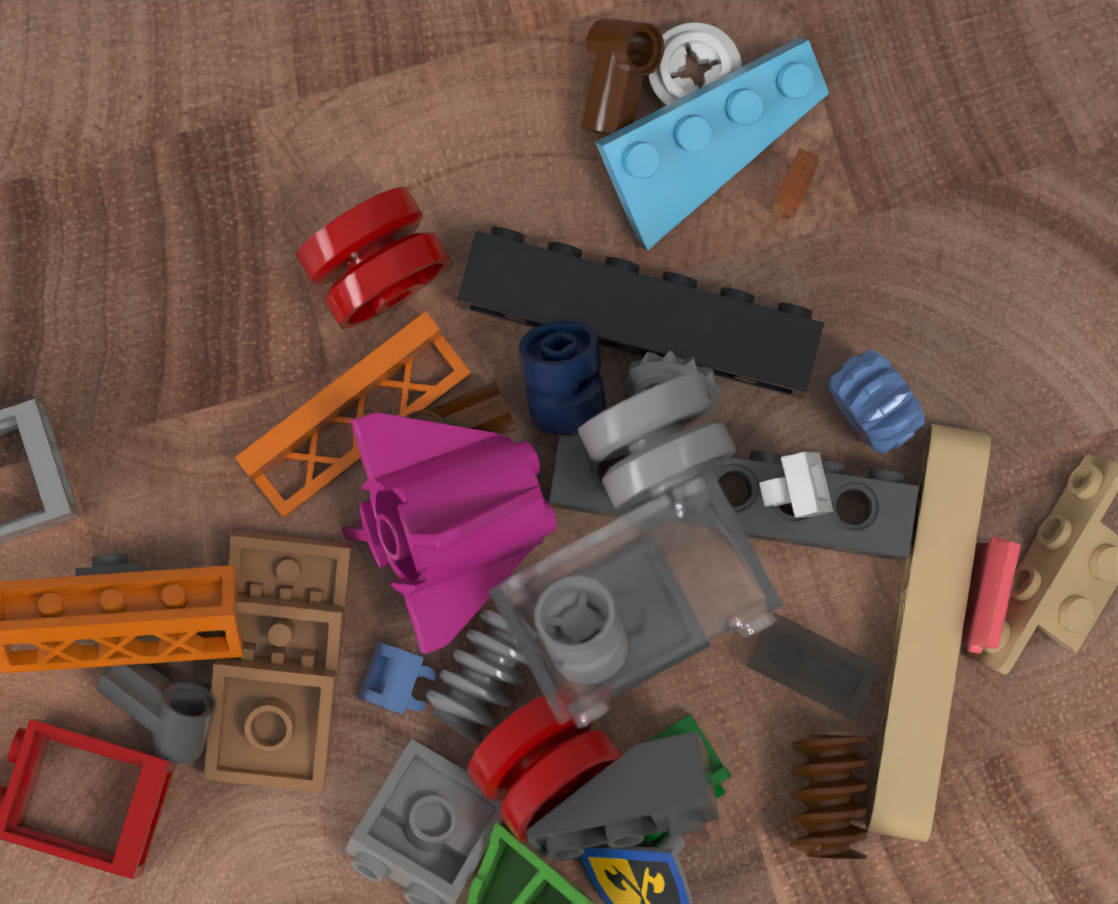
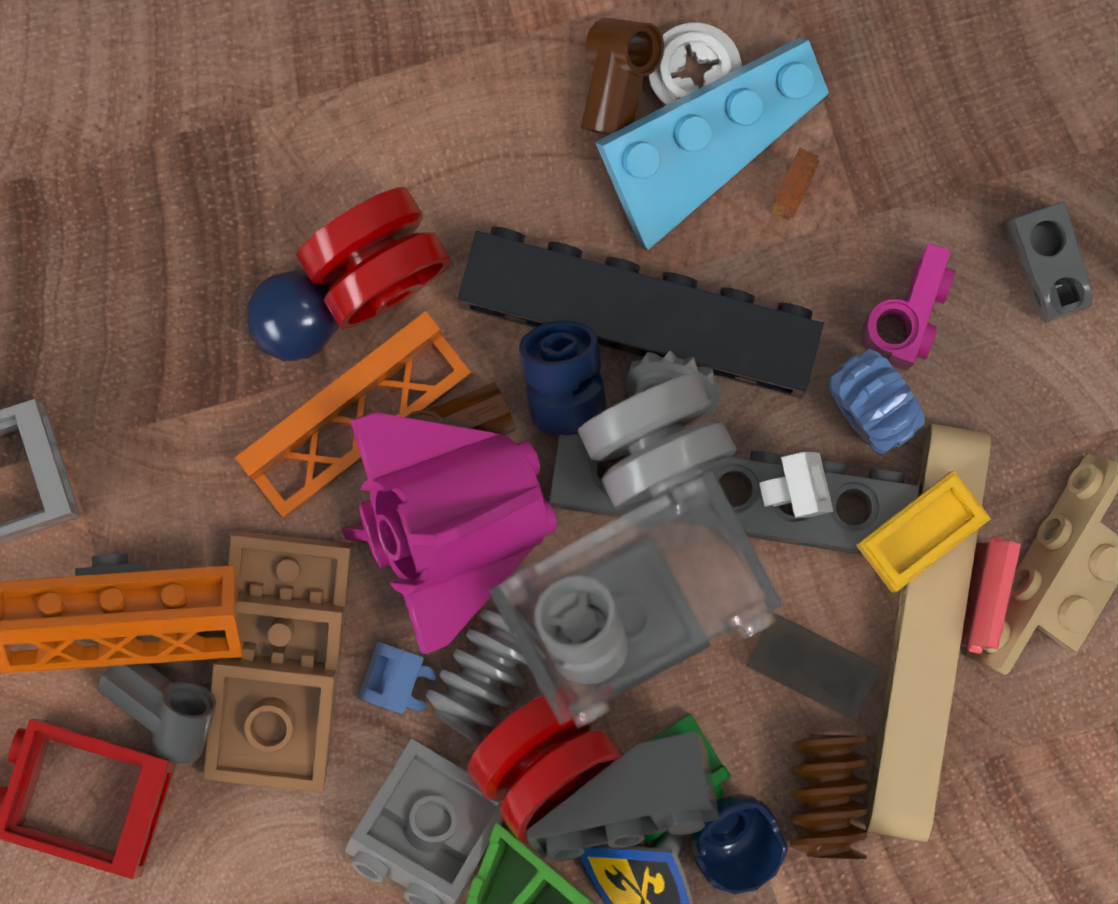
none -> dark blue hair [247,270,339,361]
none -> dark blue hair [690,794,787,895]
none -> yellow tile [855,470,991,593]
none -> dark pink plate [861,243,955,371]
none -> dark grey leg [1002,201,1092,323]

